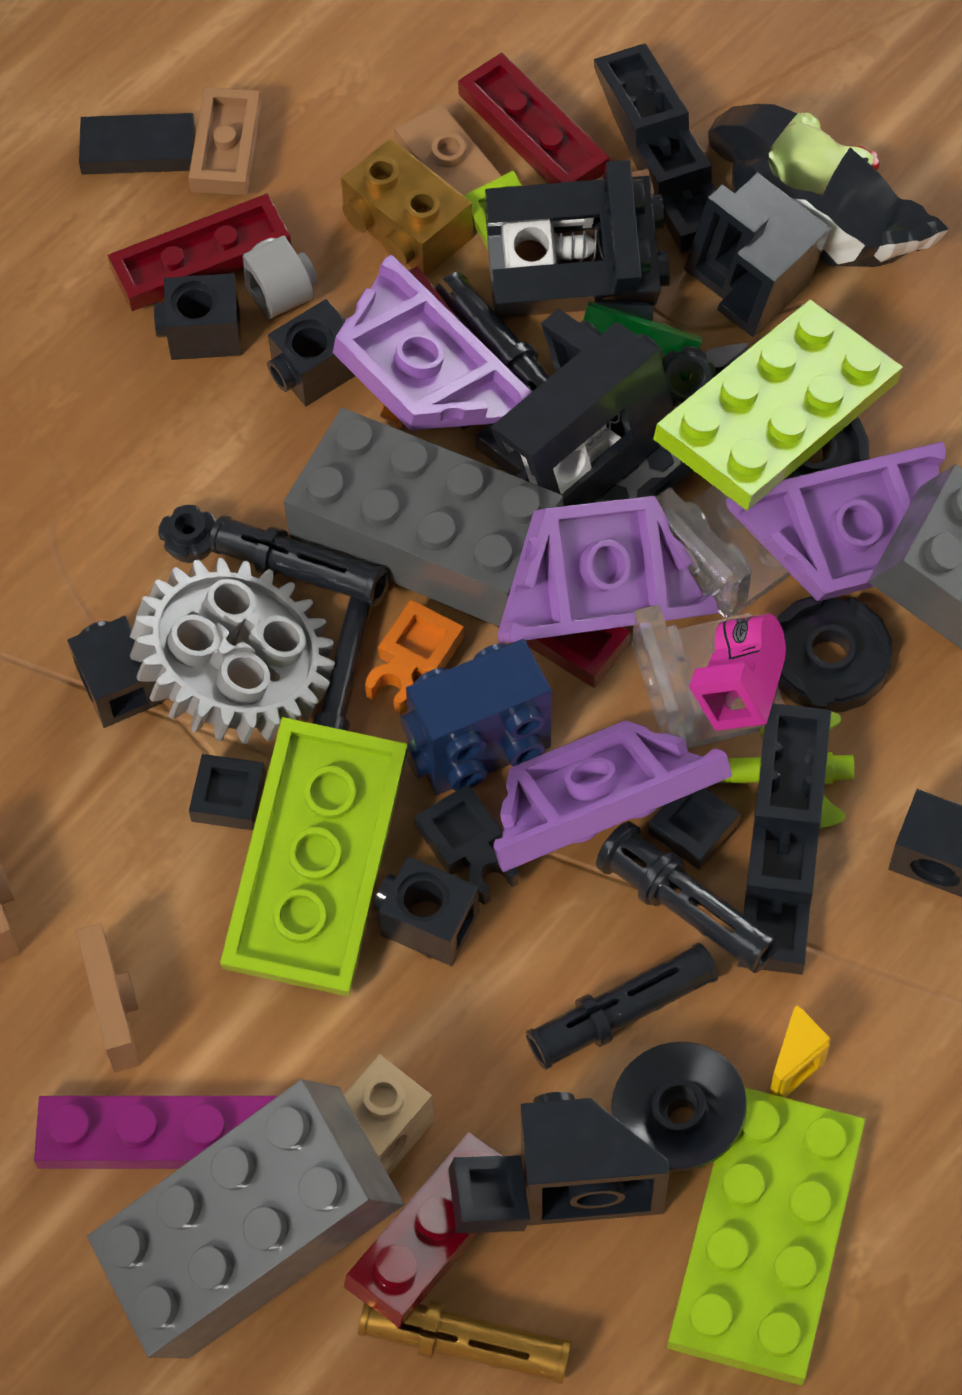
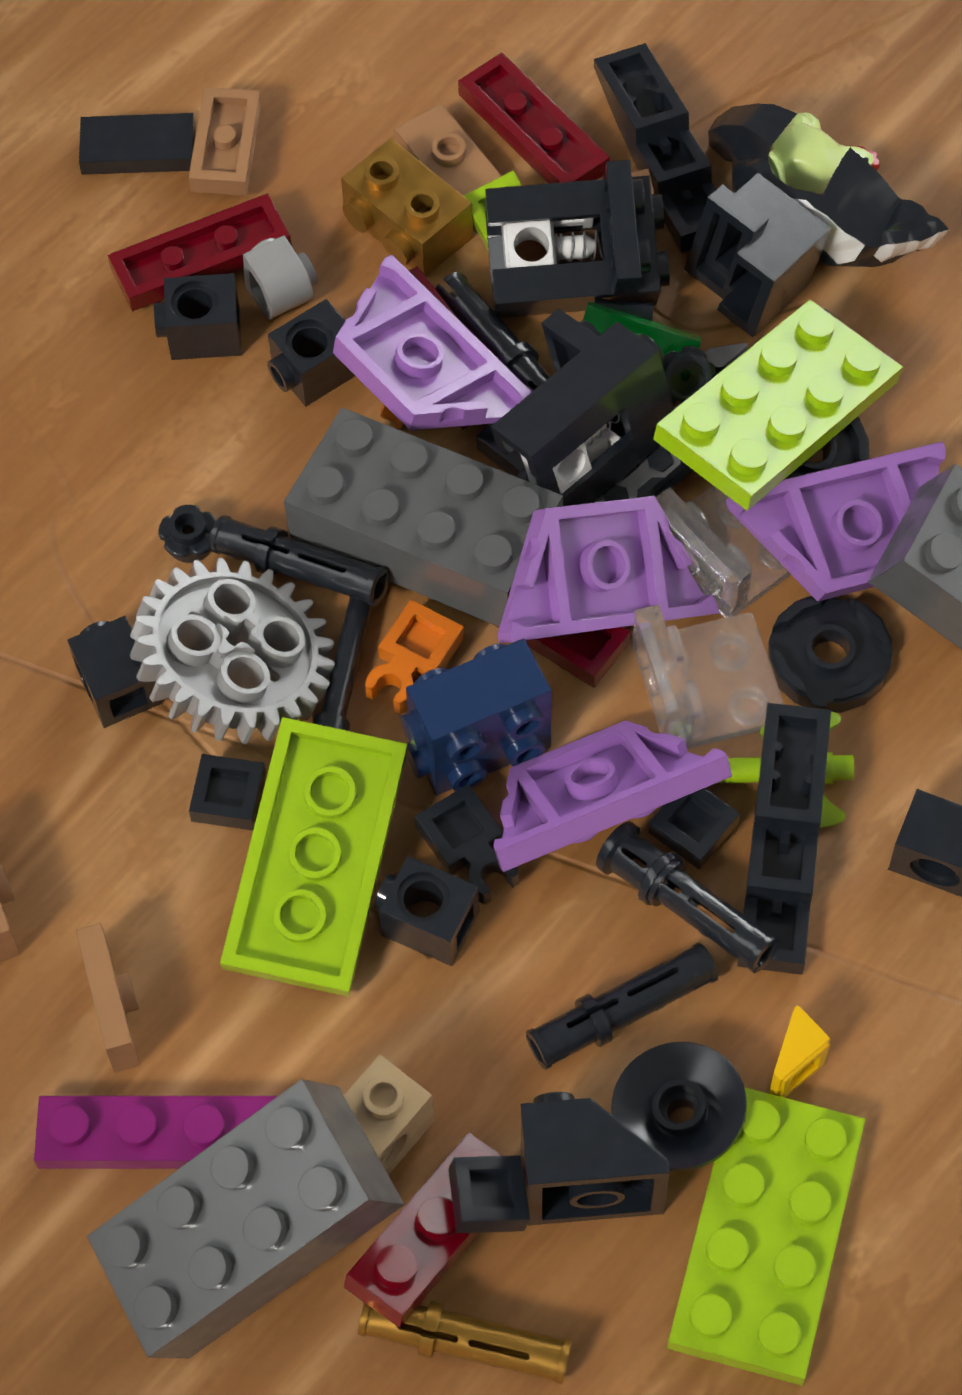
dark pink leg [689,614,786,731] -> none

